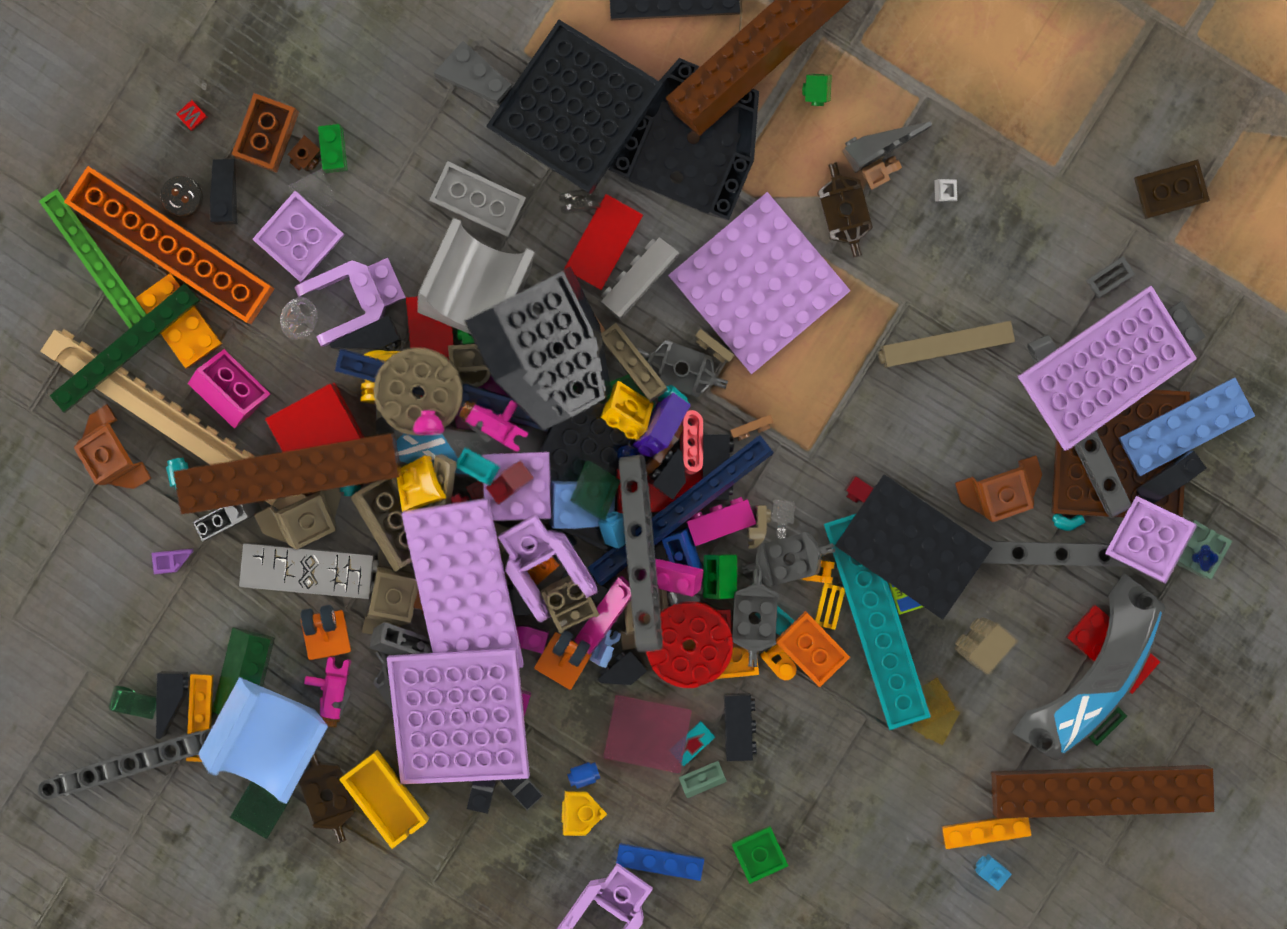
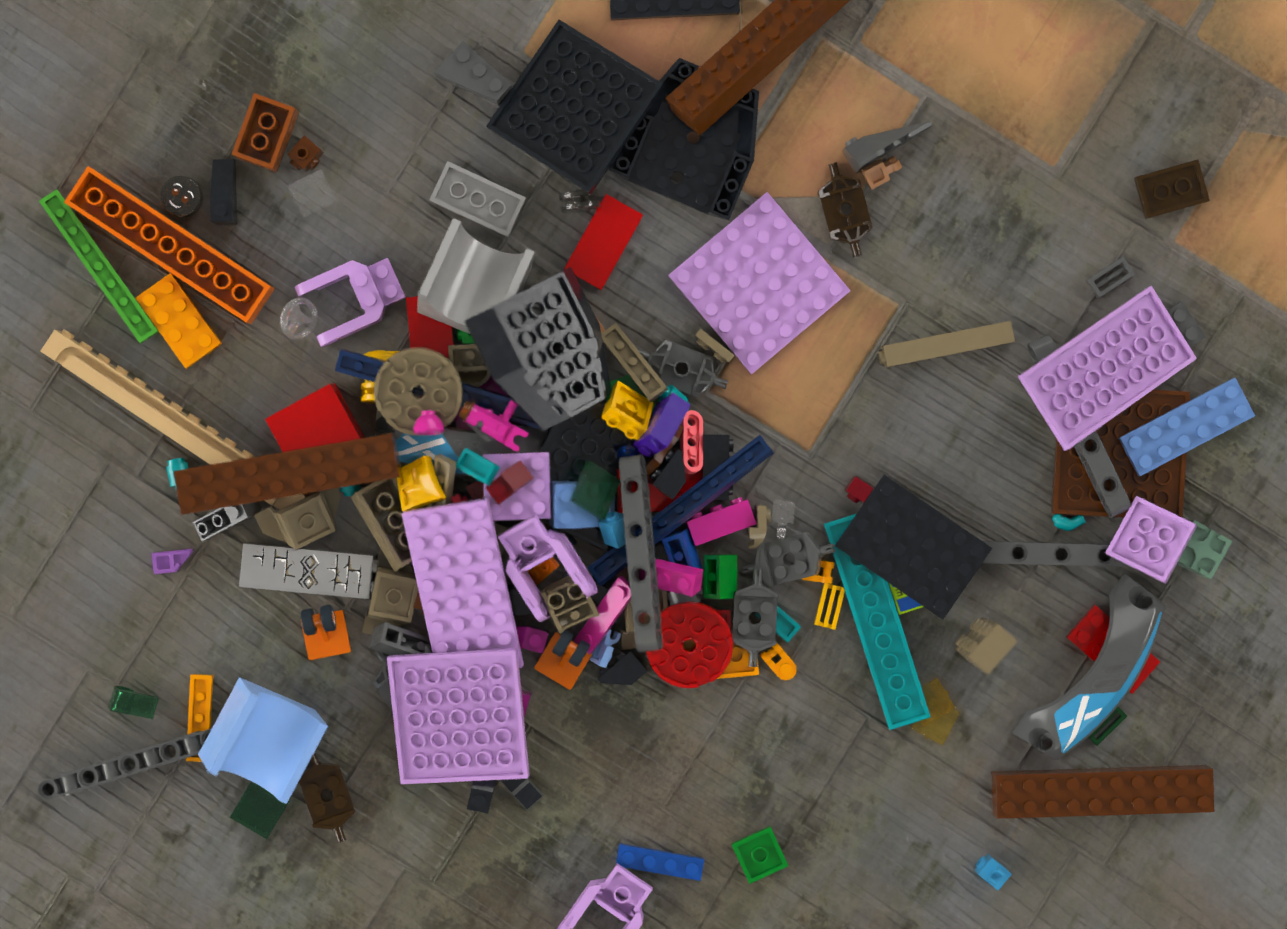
dark green plate [49,283,200,413] -> none
dark orange piece [73,404,151,489] -> none
black slope [156,671,190,739] -> none
red tile [176,100,207,131] -> none
dark pink slope [188,349,270,429] -> none
dark green slope [212,627,275,714] -> none
lavender plate [252,191,345,283] -> none
dark pink piece [304,656,351,727] -> none
green brick [318,124,348,173] -> none
black slope [329,316,402,351] -> none
yellow piece [339,749,429,849] -> none
yellow plate [561,791,607,836] -> none
blue brick [567,762,601,789] -> none
light grey slope [601,237,679,320] -> none
clear pink piece [603,695,692,774] -> none
teal tile [669,720,715,766] -> none
sand green plate [679,761,727,798] -> none
black brick [724,693,757,761] -> none
medium nougat plate [729,414,774,441] -> none
orange plate [775,611,851,688] -> none
green brick [802,74,832,106] -> none
light grey tile [934,179,957,202] -> none
light orange plate [942,818,1031,849] -> none
dark orange piece [955,455,1042,522] -> none
black slope [1135,451,1207,504] -> none
clear blue plate [1192,545,1219,571] -> none

